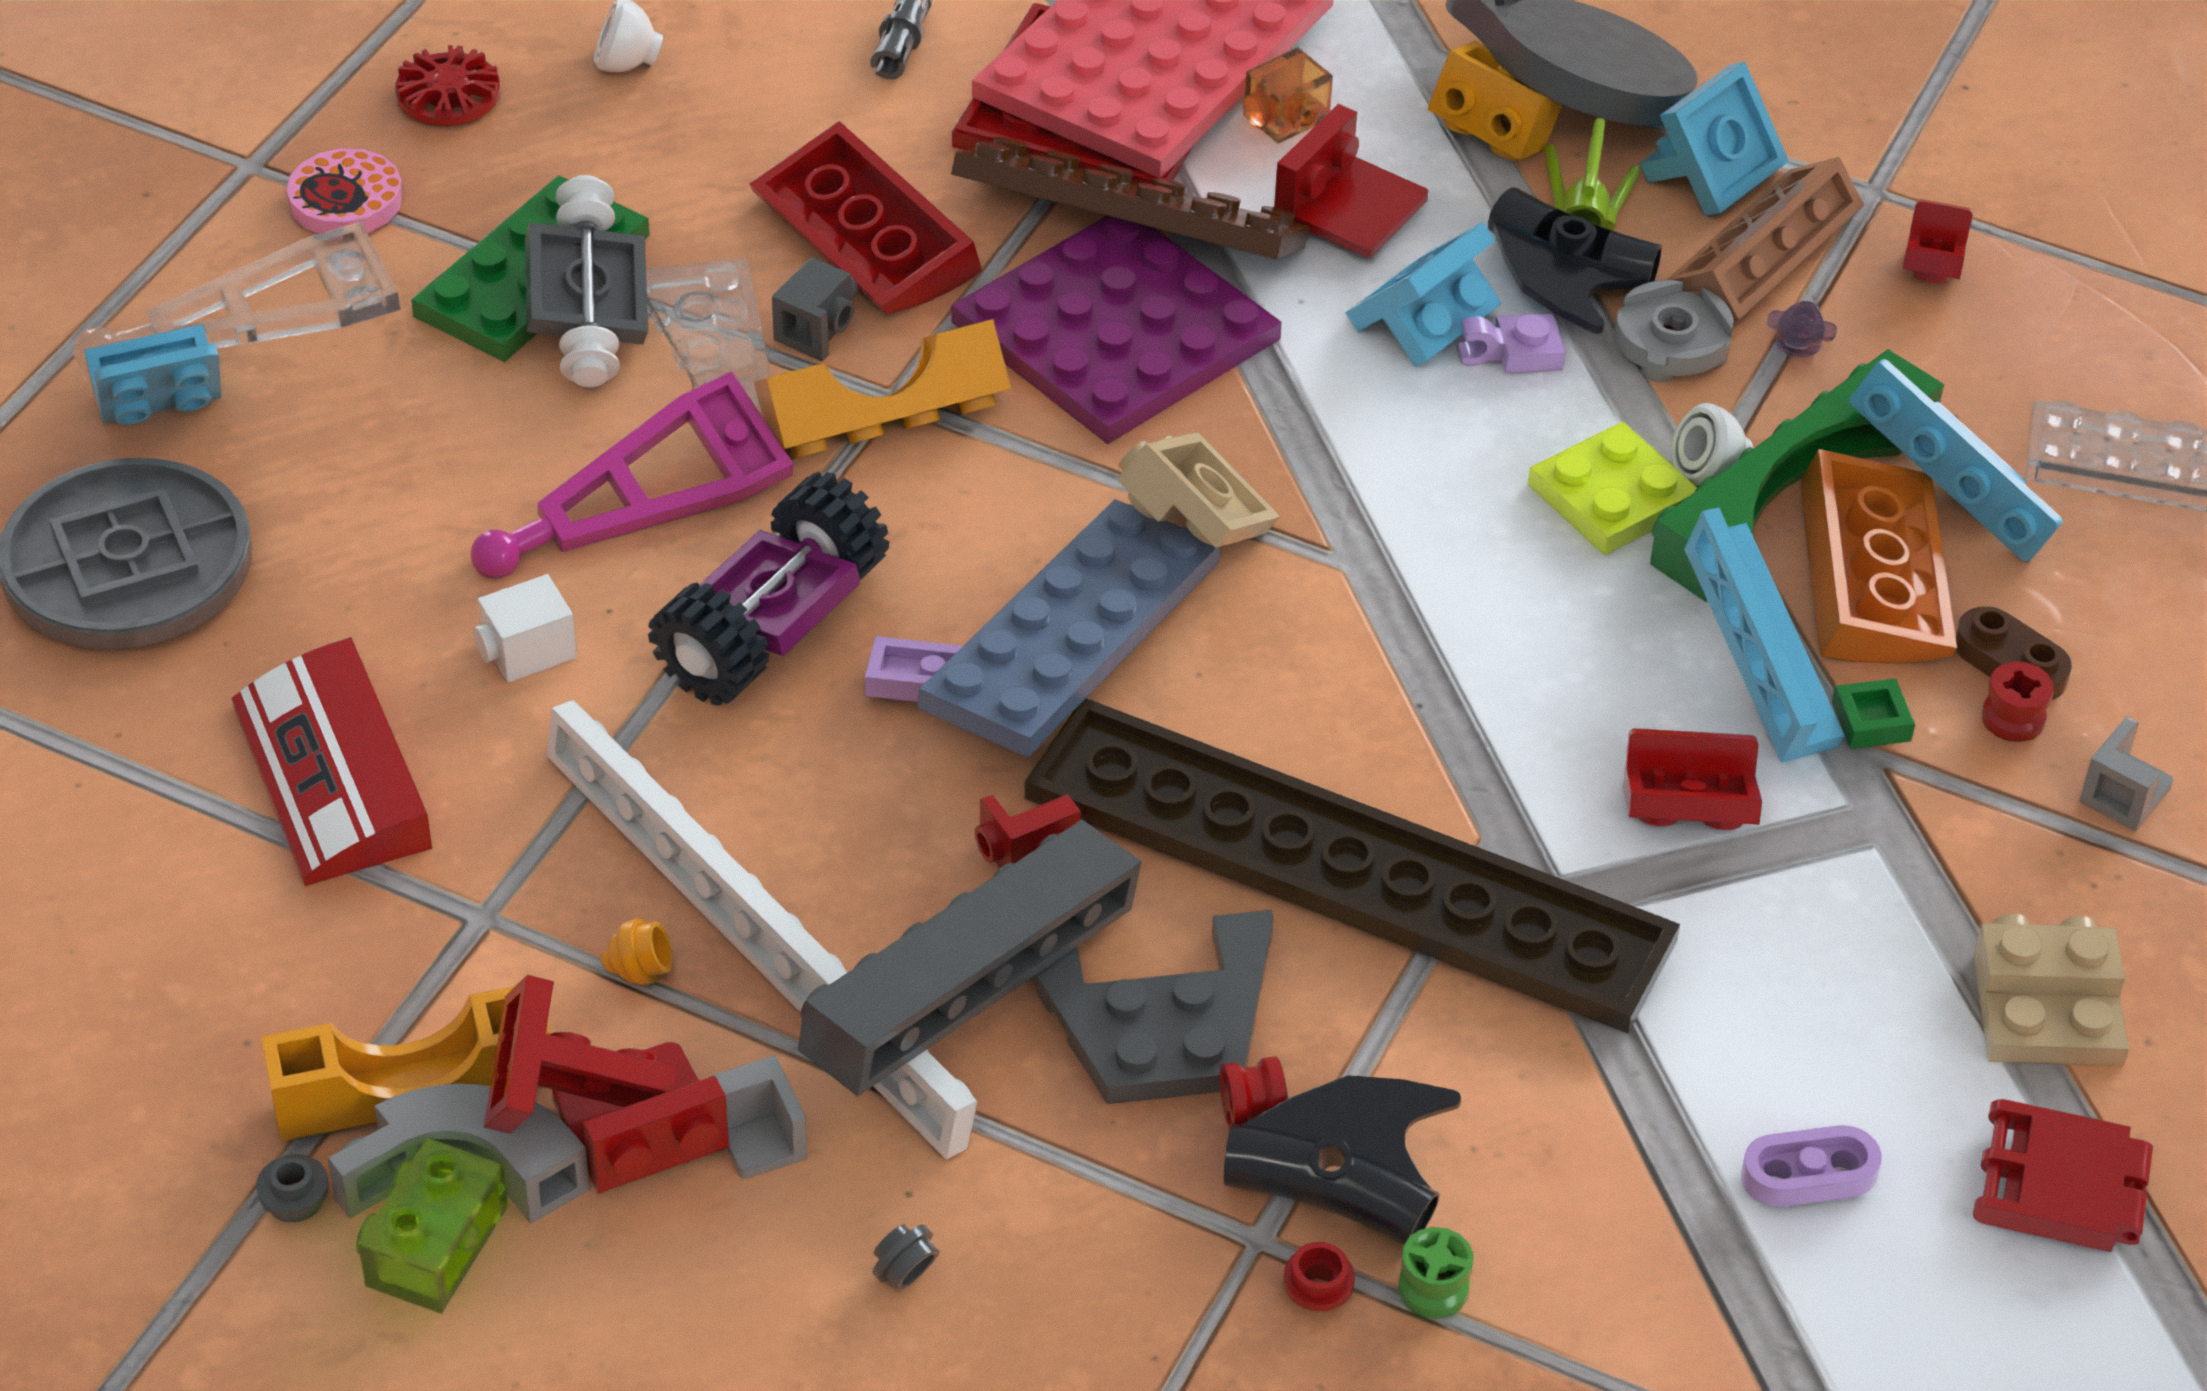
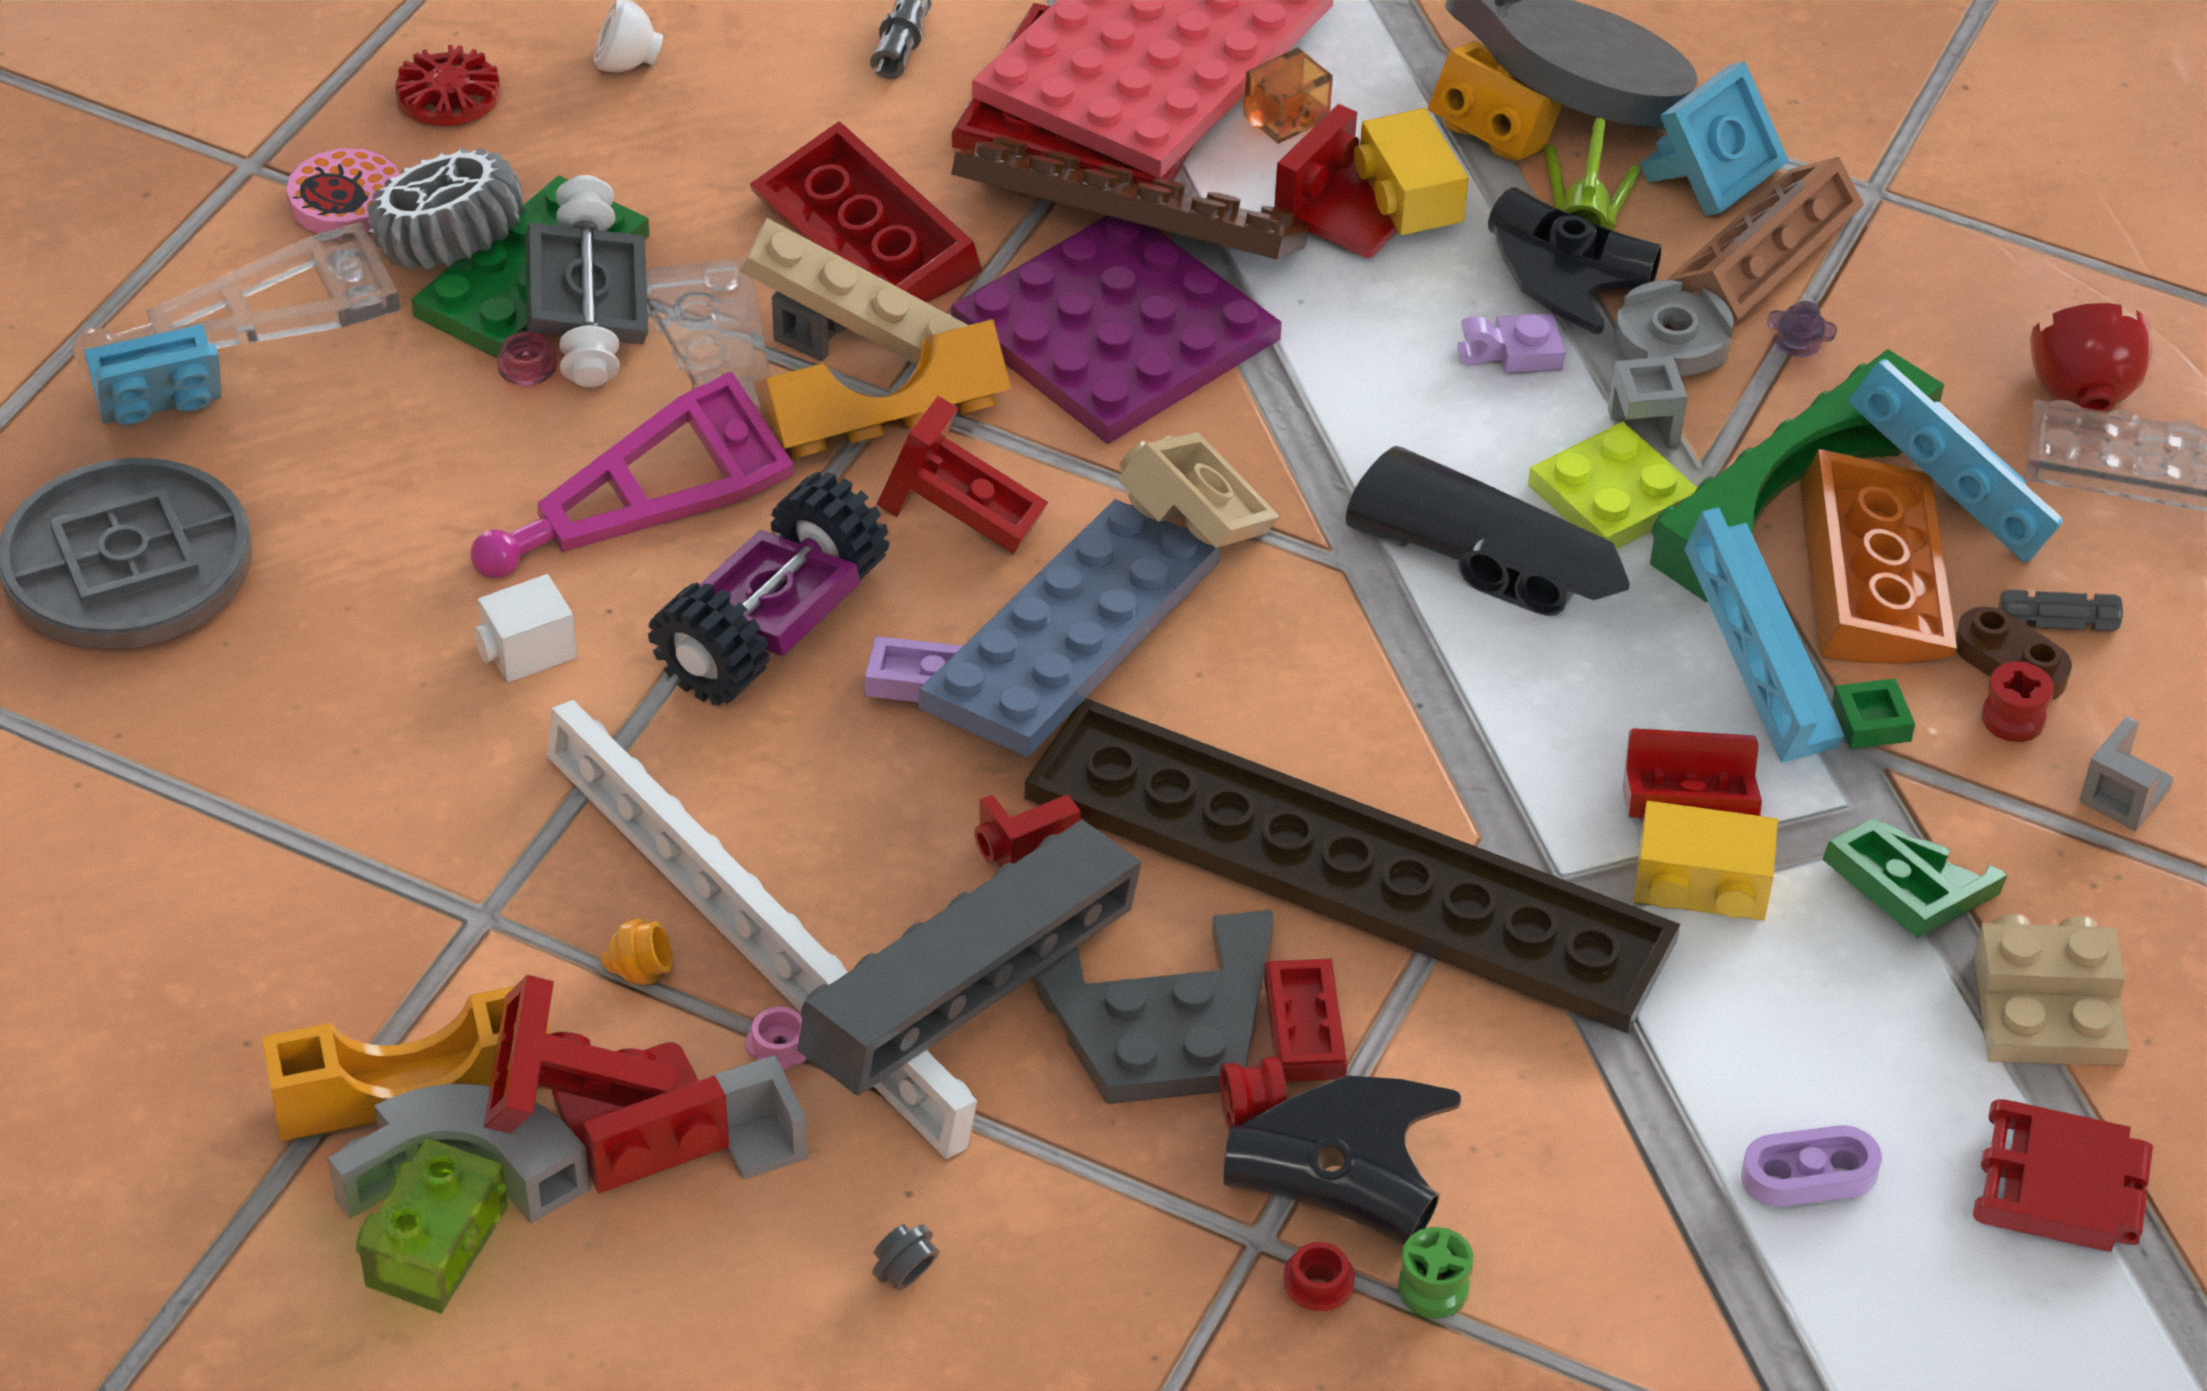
red slope [232,637,432,886] -> none
dark grey plate [256,1154,329,1222] -> none
medium azure bracket [1345,222,1502,367] -> none
white brick [1672,403,1753,486] -> none
red bracket [1902,199,1973,284] -> none
none -> light grey gear [367,149,525,270]
none -> clear pink plate [497,332,557,386]
none -> tan plate [740,218,968,365]
none -> bright pink plate [745,1006,808,1069]
none -> red bracket [876,395,1048,554]
none -> red plate [1264,958,1347,1082]
none -> black panel [1346,446,1630,616]
none -> yellow brick [1354,108,1469,235]
none -> light grey panel [1608,356,1688,447]
none -> yellow brick [1633,801,1778,921]
none -> green wing [1822,818,2007,939]
none -> dark grey axle [1998,590,2123,631]
none -> red cylinder [2030,303,2152,413]

